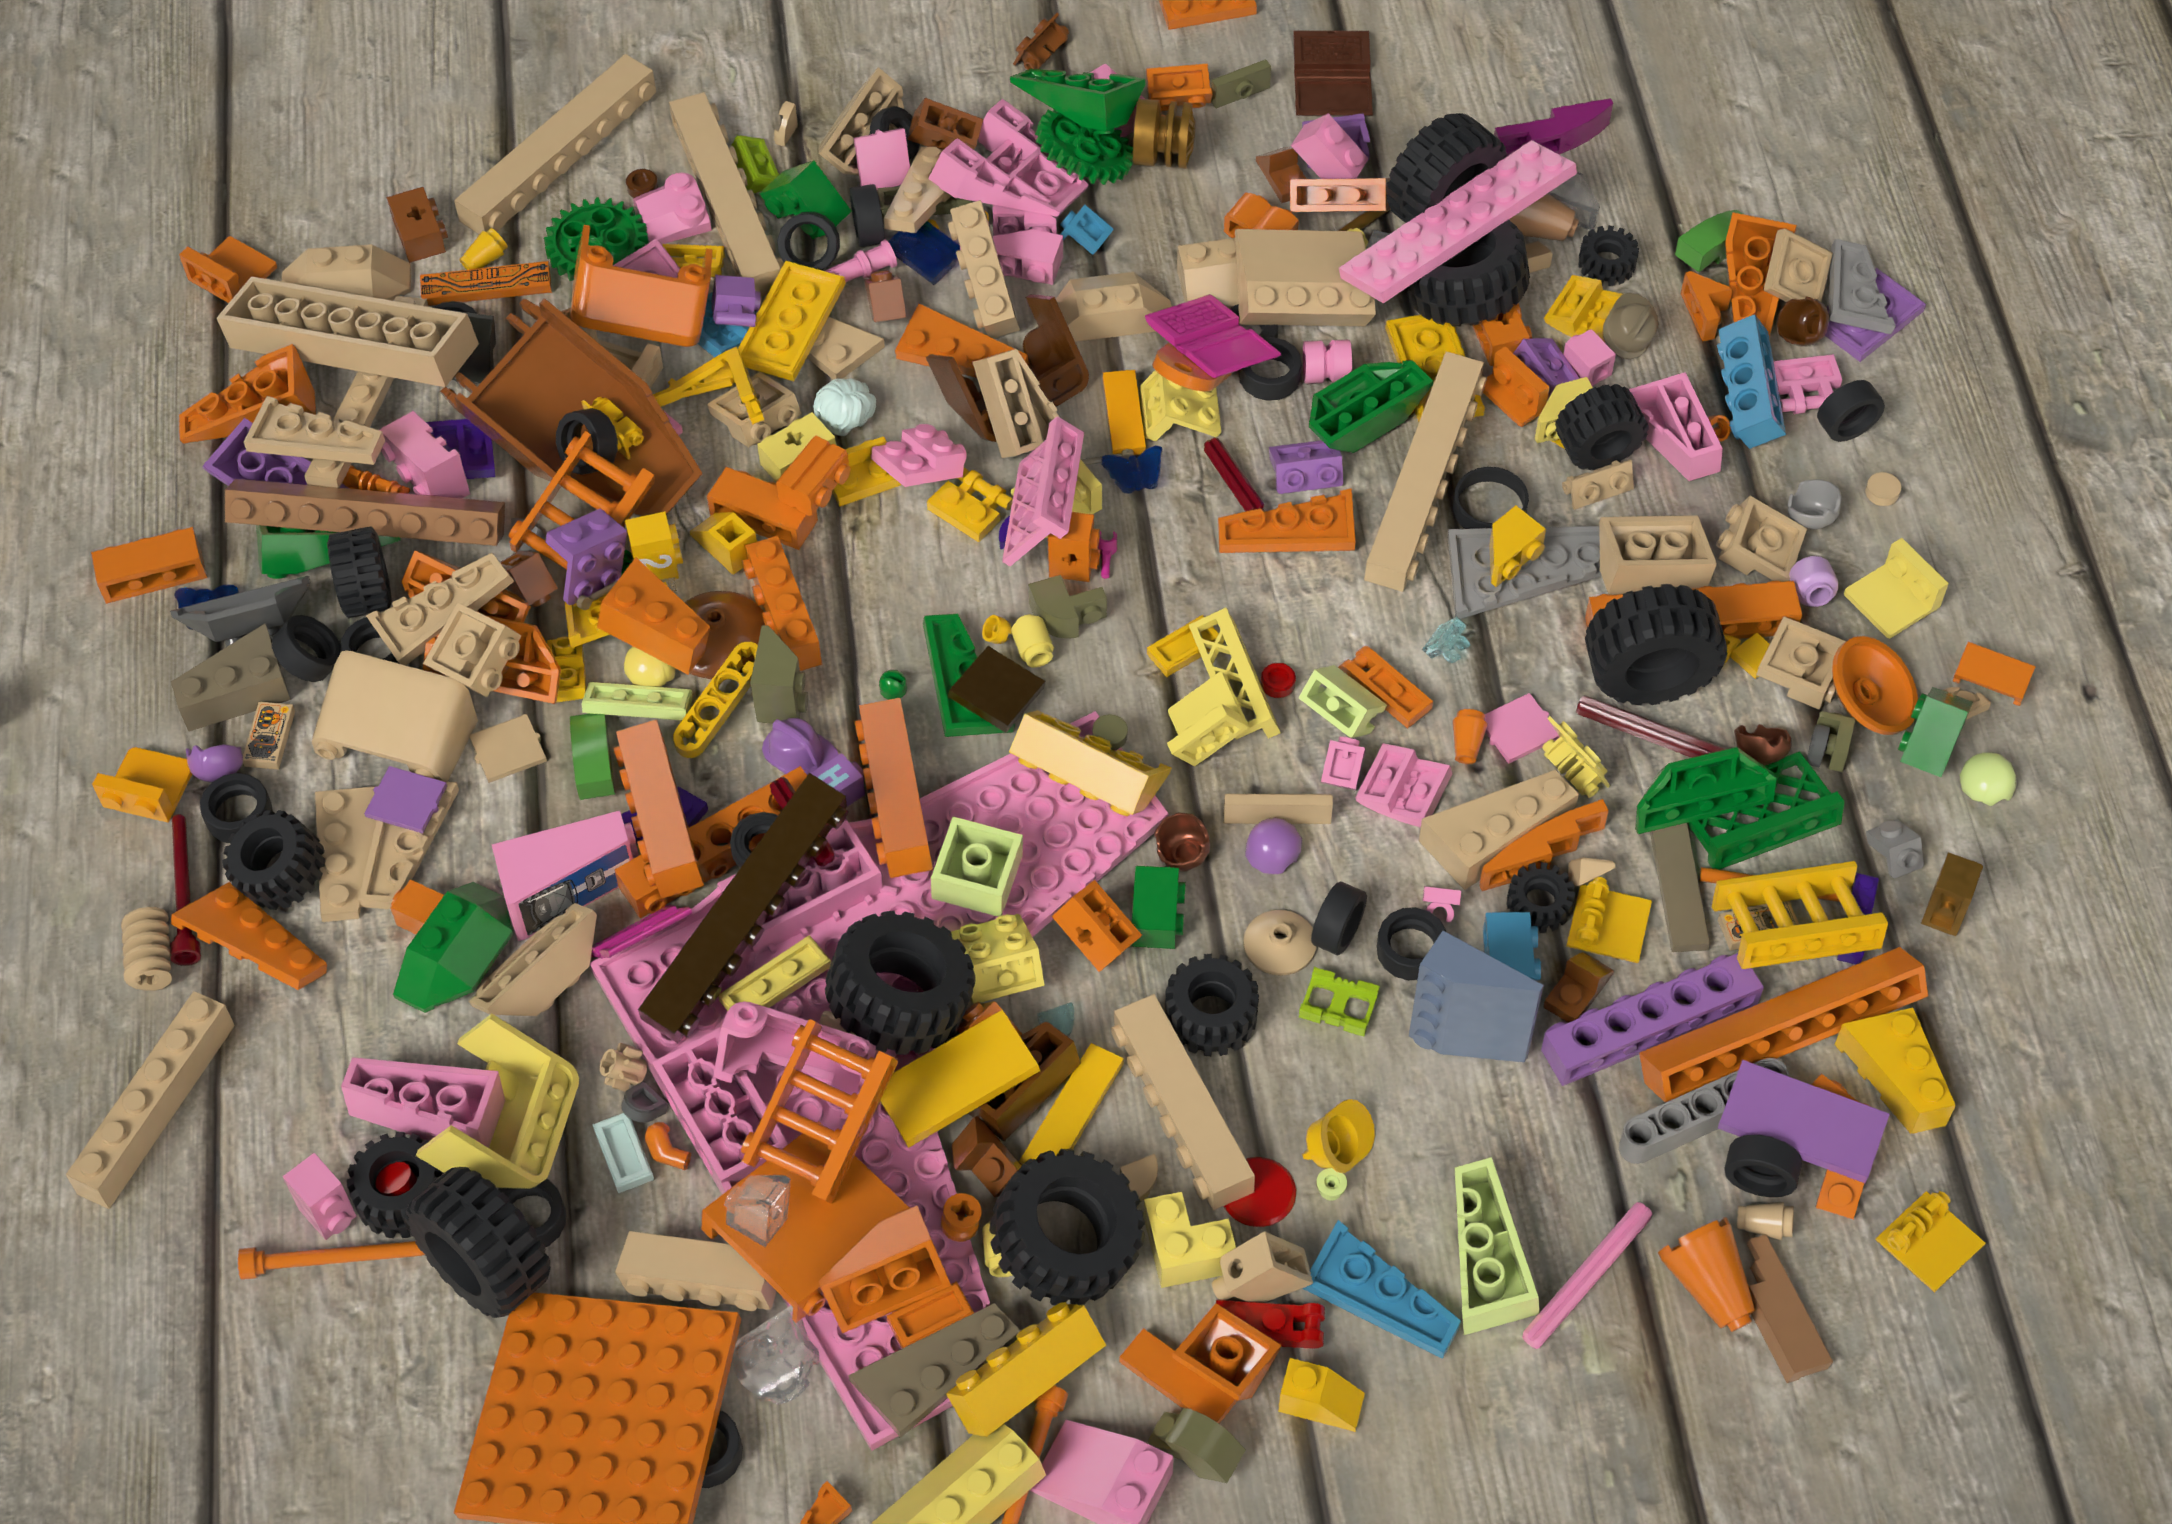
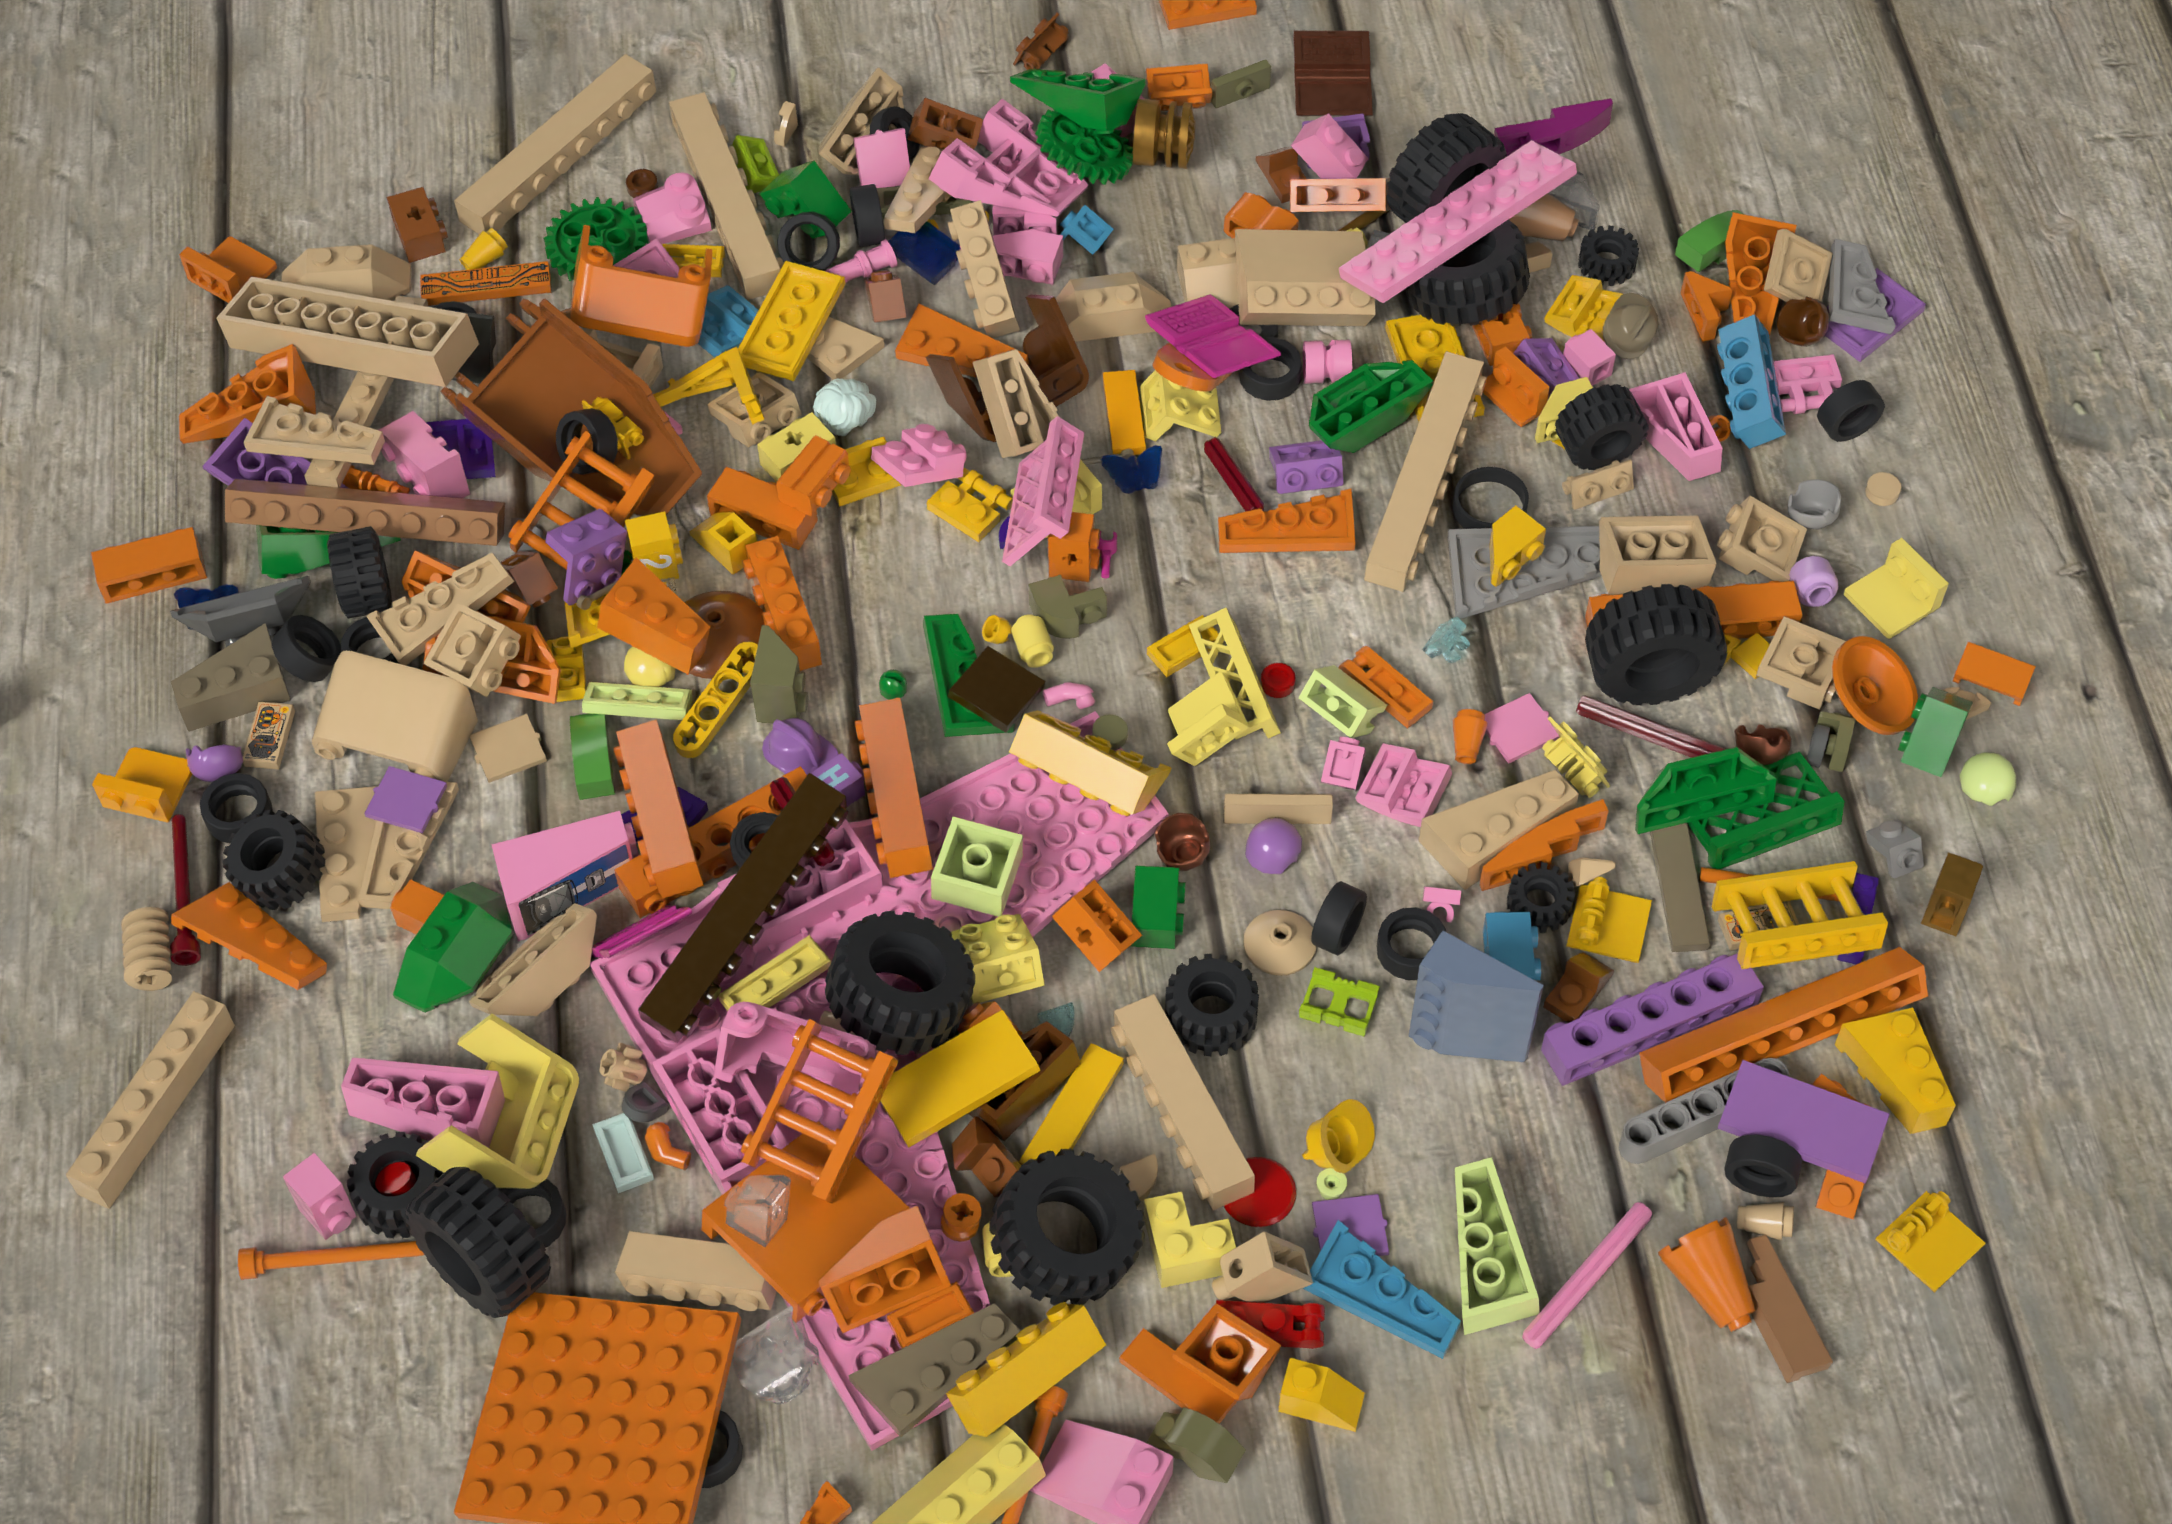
medium lavender brick [711,275,761,327] -> none
none -> bright pink arm [1042,682,1095,709]
none -> medium lavender piece [1312,1194,1389,1256]

